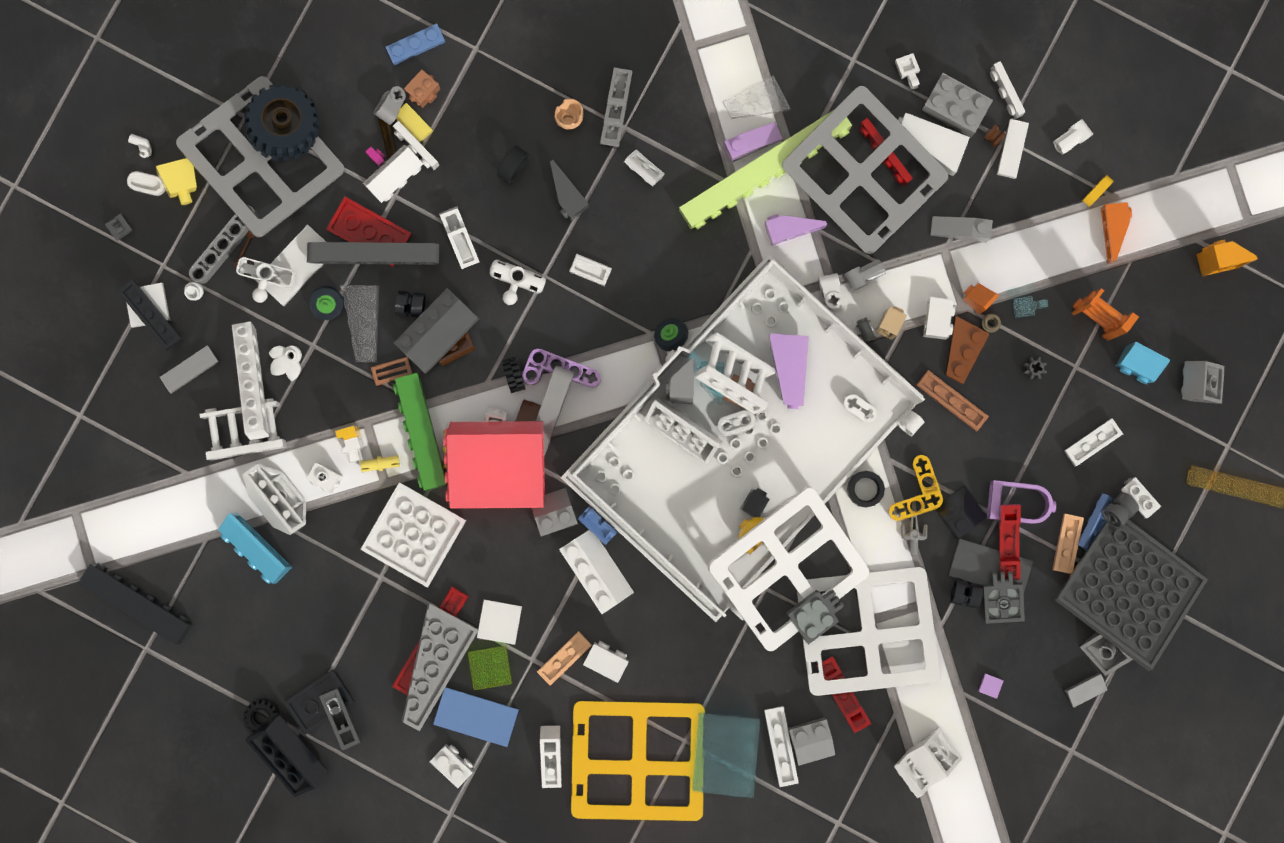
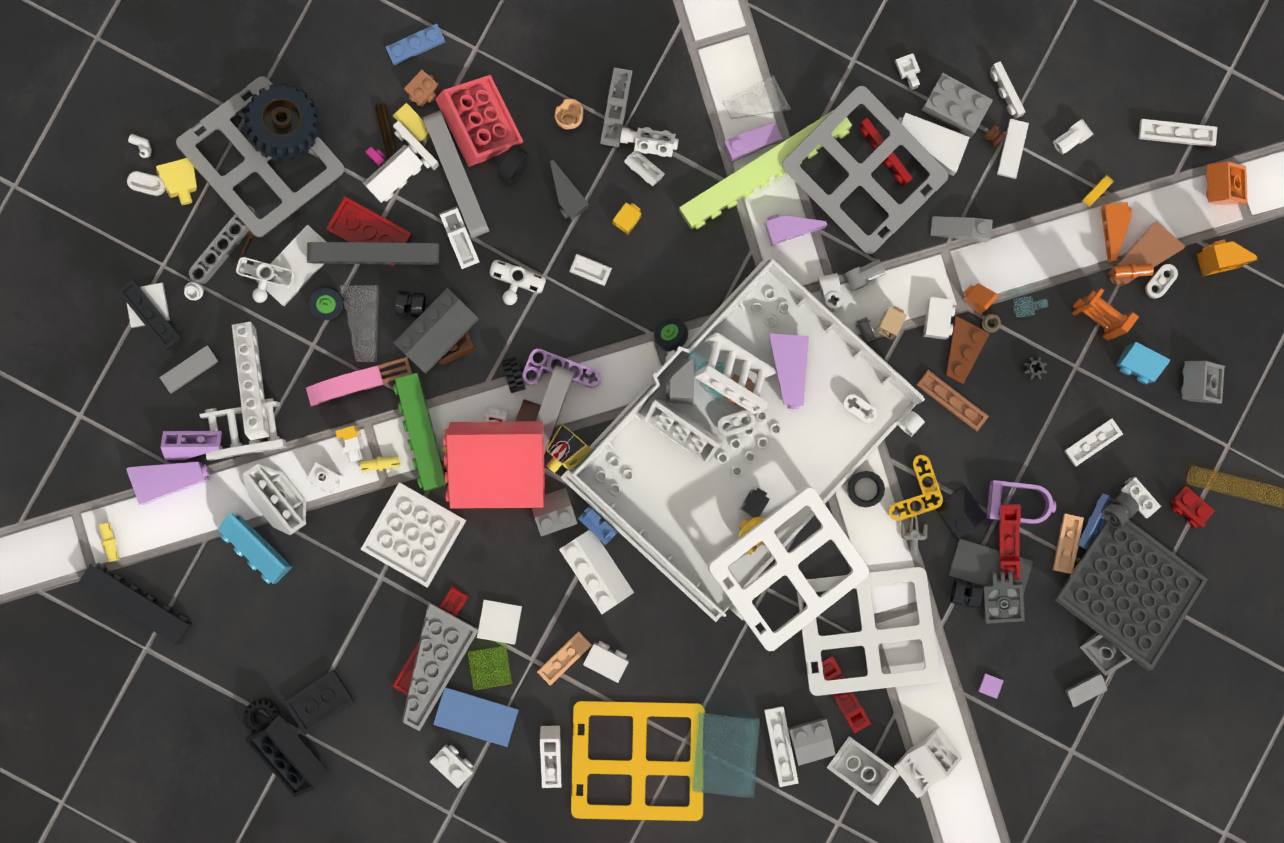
dark grey tile [105,213,133,241] -> none
white plate [269,345,302,381] -> none
dark grey slope [319,688,361,750] -> none
light grey piece [373,86,406,125] -> none
piece [786,590,844,645] -> none
none -> light yellow pin [98,522,120,562]
none -> lavender slope [126,462,210,505]
none -> lavender slope [161,431,222,460]
none -> bright pink slope [306,366,384,406]
none -> light grey beam [423,111,489,238]
none -> coral slope [435,75,524,167]
none -> torso [546,424,593,473]
none -> yellow brick [613,203,641,235]
none -> white brick [620,127,679,157]
none -> white slope [827,737,899,805]
none -> nougat slope [1107,221,1185,287]
none -> orange pin [1112,263,1154,279]
none -> white plate [1138,119,1217,147]
none -> white plate [1145,264,1178,299]
none -> red bracket [1169,486,1215,528]
none -> orange slope [1205,161,1248,205]

